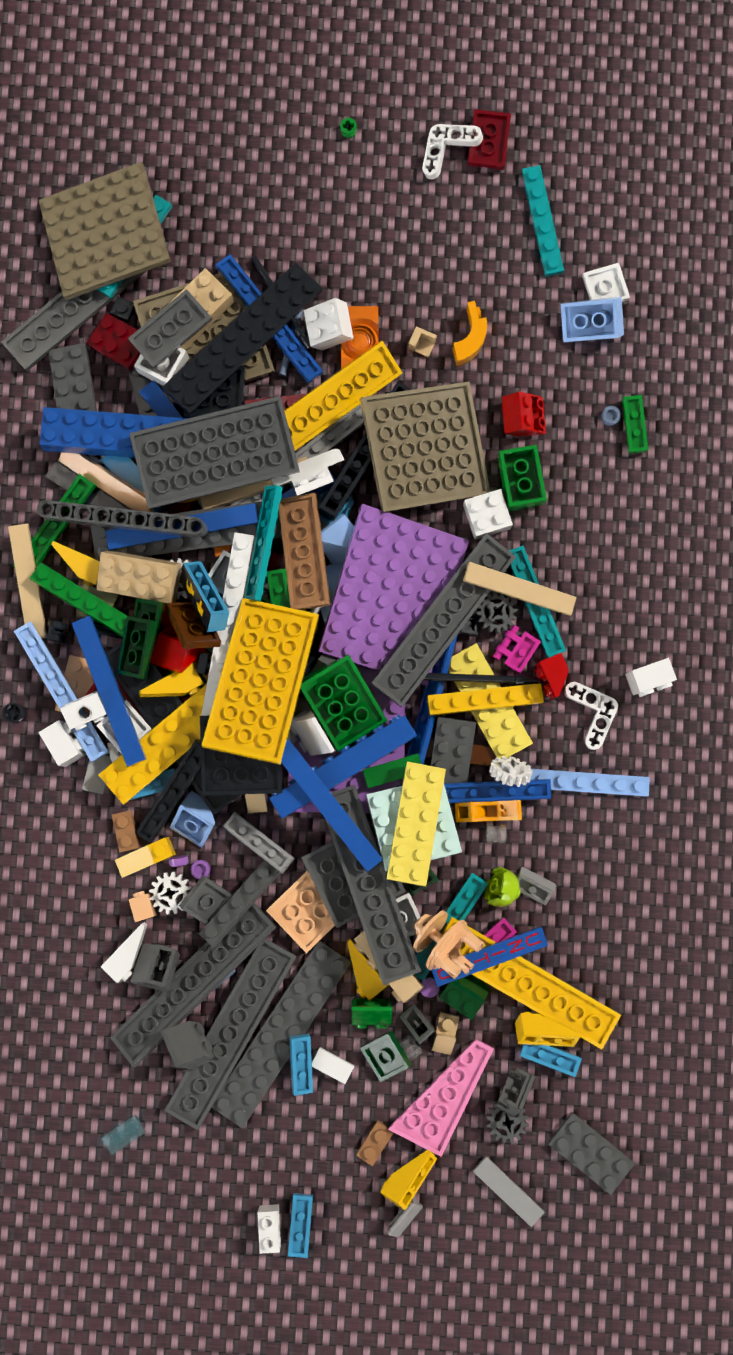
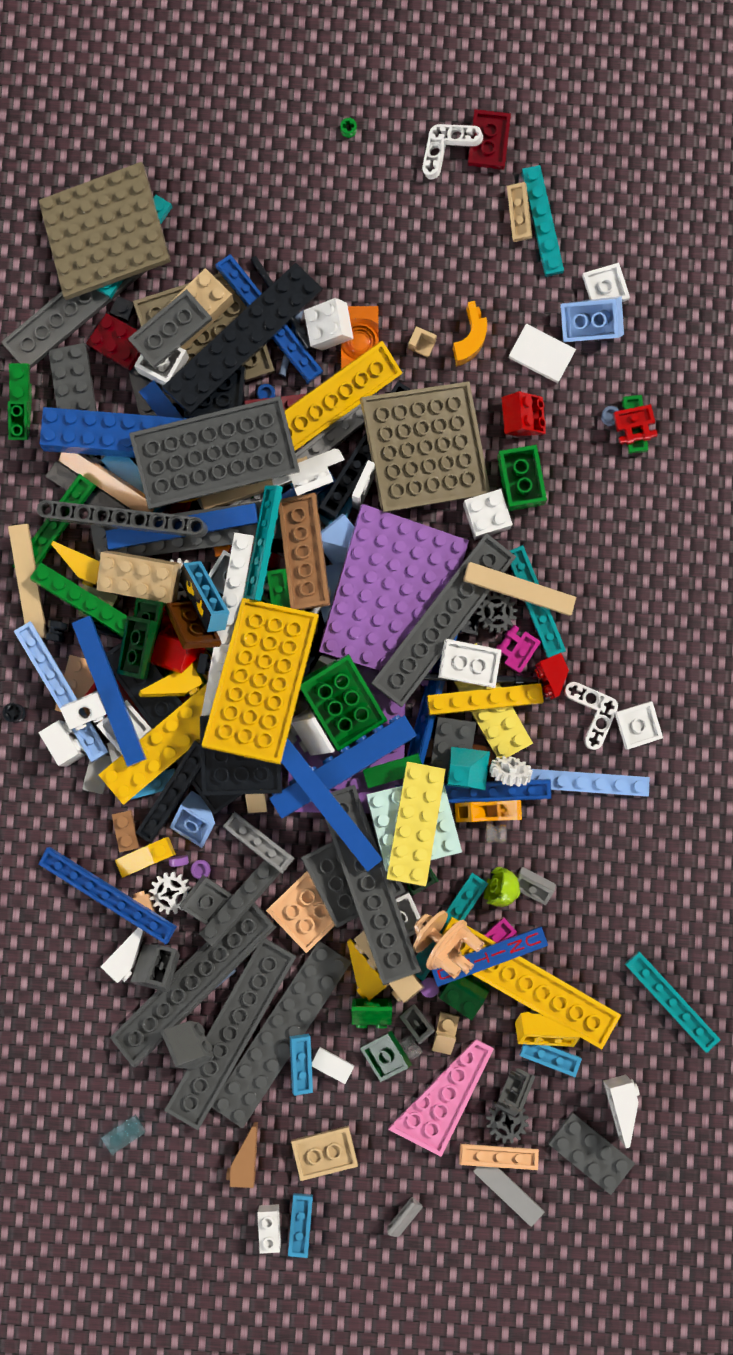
medium nougat plate [356,1120,394,1166] -> none
yellow slope [380,1150,437,1210] -> none
white brick [625,658,677,697] -> none
none -> green slope [8,363,32,440]
none -> blue tile [38,847,177,944]
none -> medium nougat slope [226,1122,258,1188]
none -> blue tile [257,384,276,399]
none -> tan plate [291,1125,358,1181]
none -> white tile [352,460,375,510]
none -> white tile [438,639,502,688]
none -> teal slope [446,747,490,790]
none -> light nougat tile [459,1144,539,1170]
none -> tan plate [507,182,532,242]
none -> white tile [508,324,576,383]
none -> white slope [603,1075,640,1148]
none -> red plate [613,404,658,445]
none -> white plate [614,701,663,749]
none -> teal plate [625,951,721,1053]

